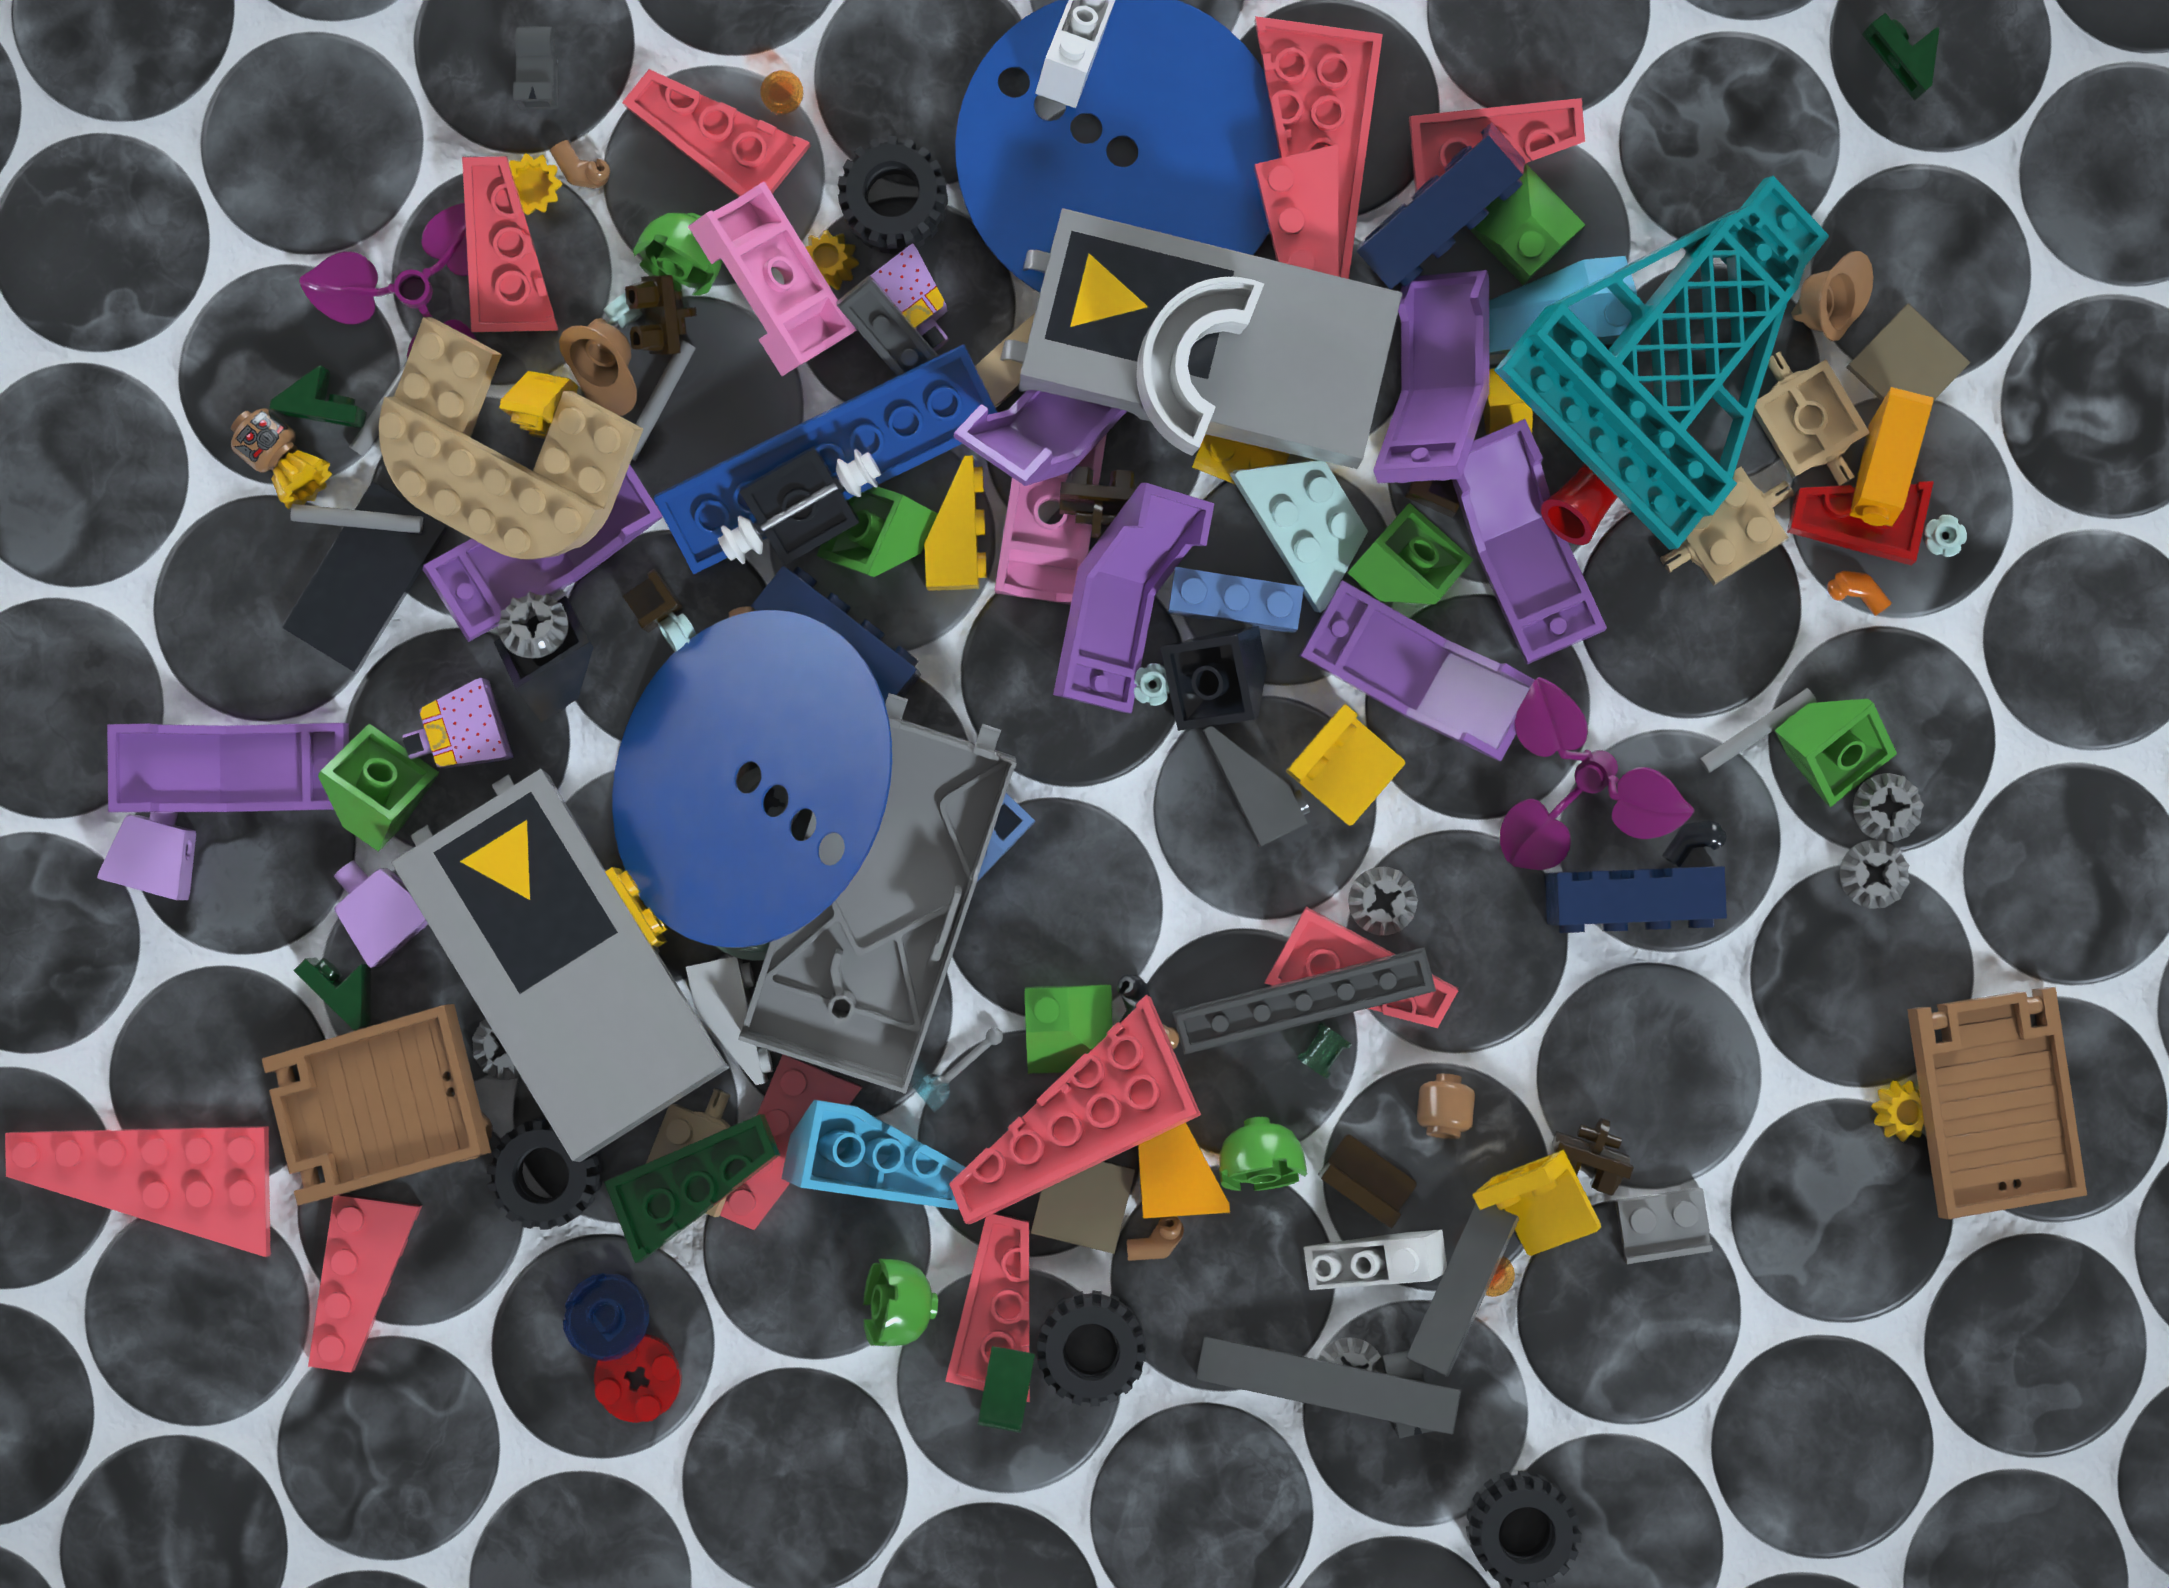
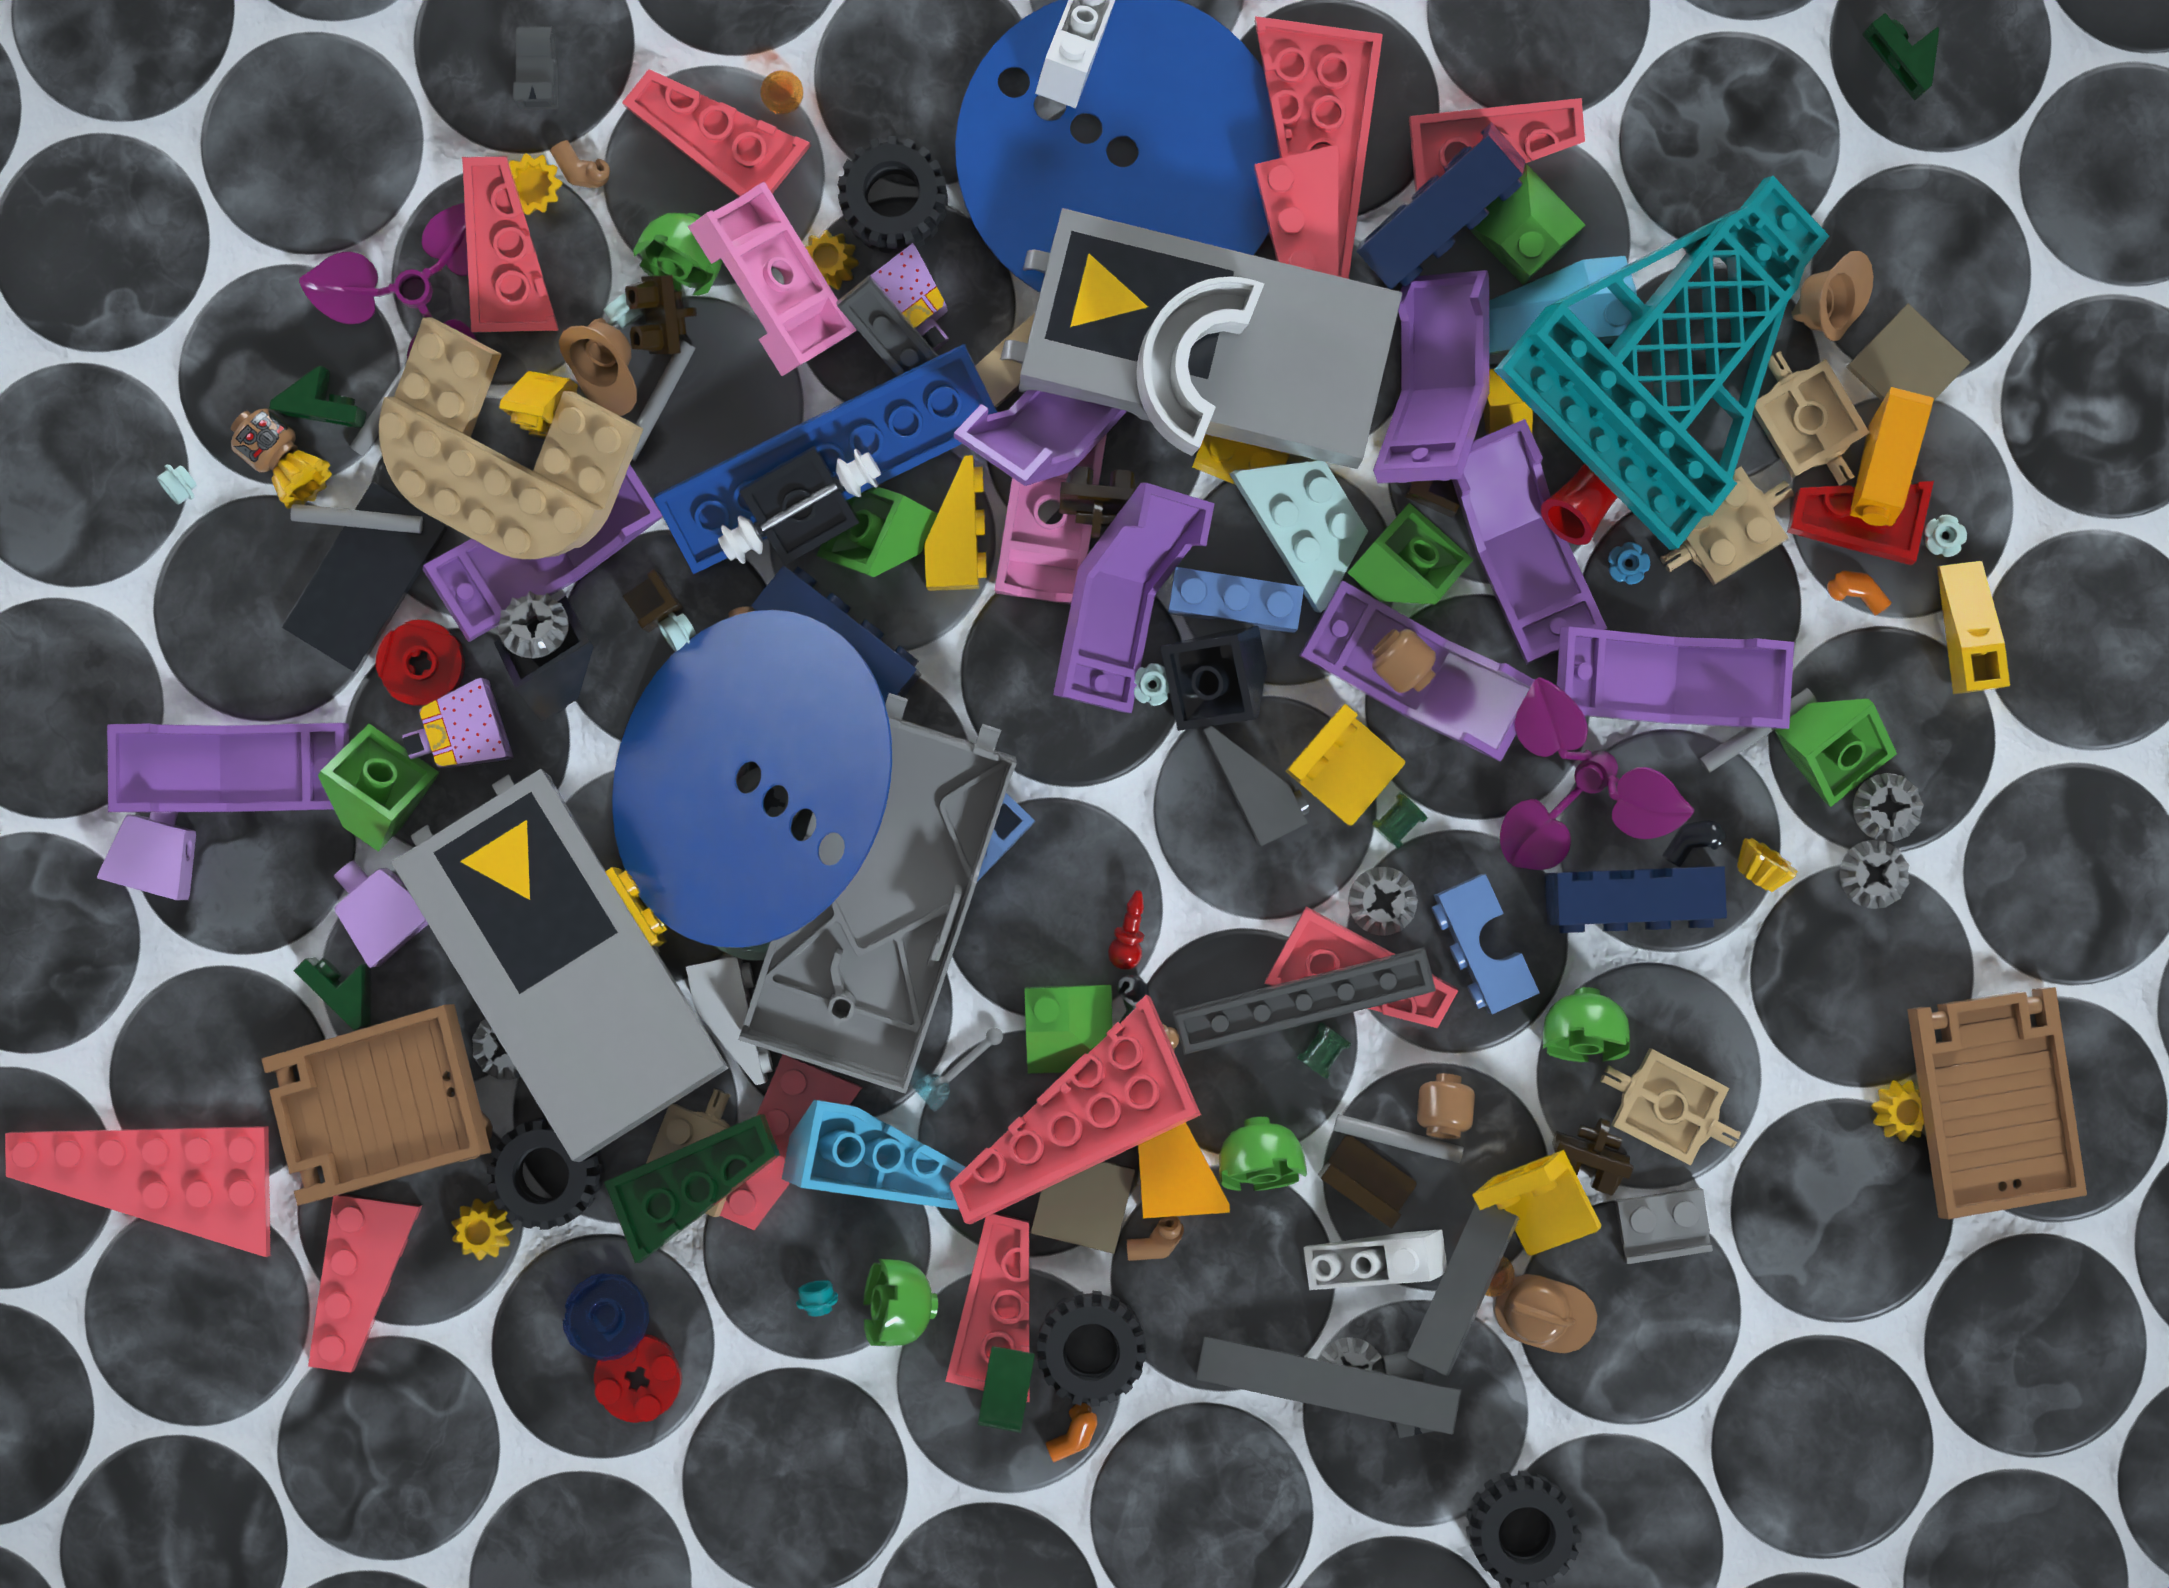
none -> light aqua plate [157,464,197,505]
none -> red plate [376,619,465,706]
none -> yellow piece [451,1198,514,1261]
none -> teal plate [796,1280,838,1317]
none -> orange arm [1045,1403,1098,1462]
none -> red bar [1108,890,1144,970]
none -> light grey bar [1334,1114,1464,1163]
none -> medium nougat head [1371,628,1436,693]
none -> clear green bush [1371,792,1428,849]
none -> medium blue arch [1432,874,1539,1014]
none -> medium nougat piece [1495,1274,1597,1353]
none -> bright green cylinder [1543,987,1630,1062]
none -> medium lavender windscreen [1557,626,1794,729]
none -> tan plate [1600,1048,1741,1165]
none -> dark azure plate [1608,542,1650,585]
none -> yellow piece [1737,838,1798,892]
none -> yellow slope [1937,561,2010,694]

